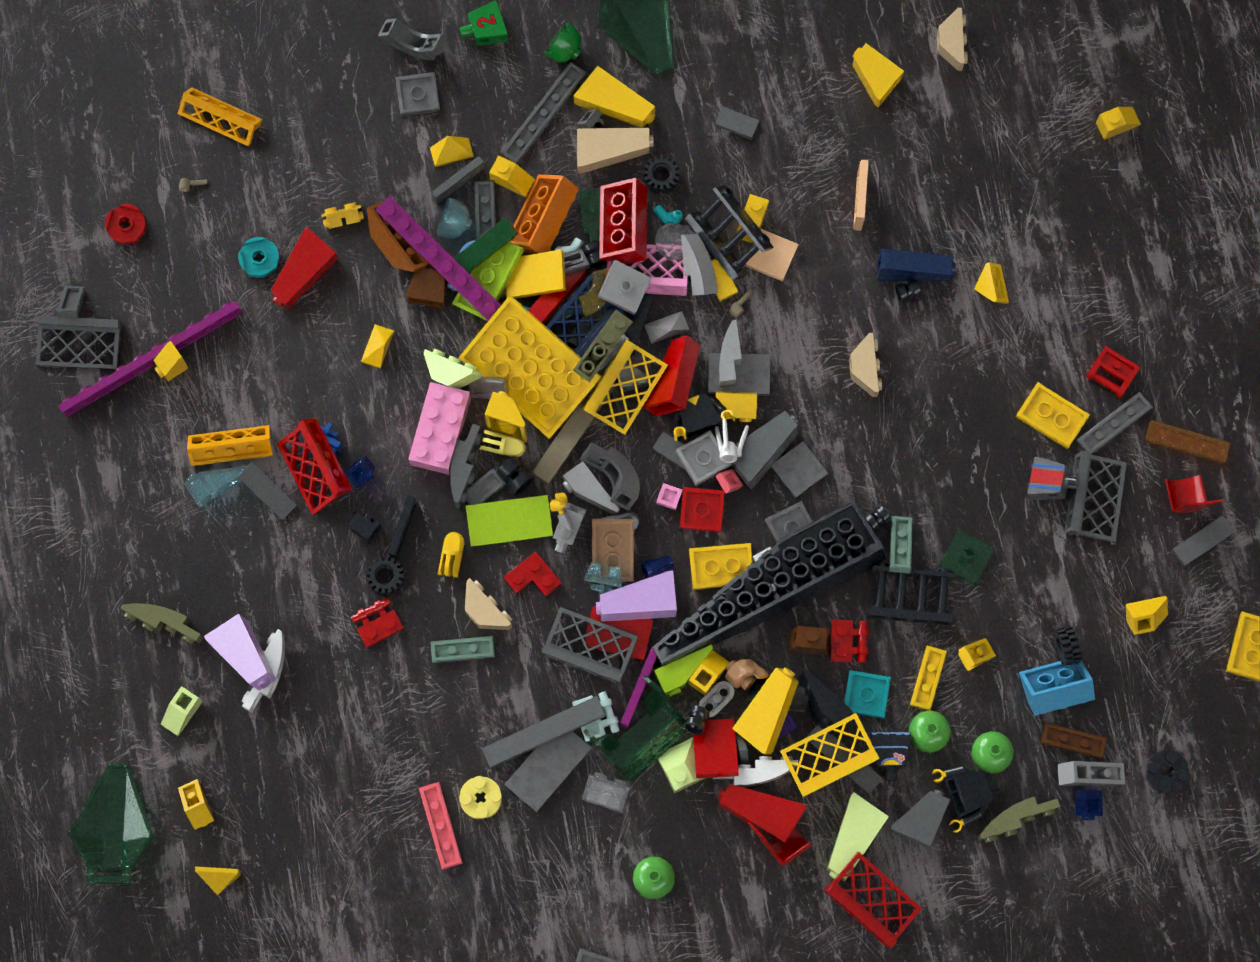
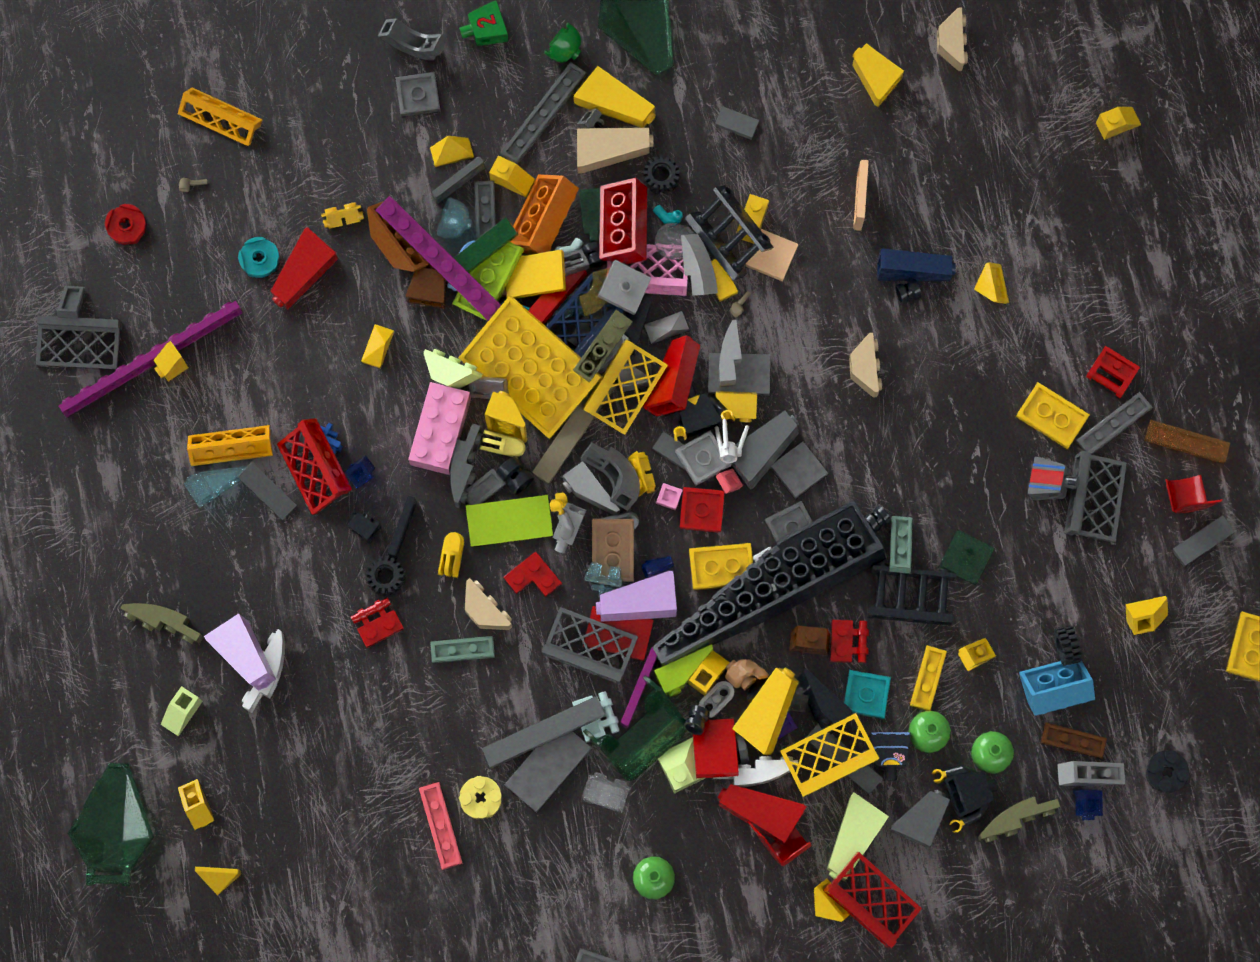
none -> yellow hinge [628,451,656,496]
none -> yellow slope [814,878,850,922]

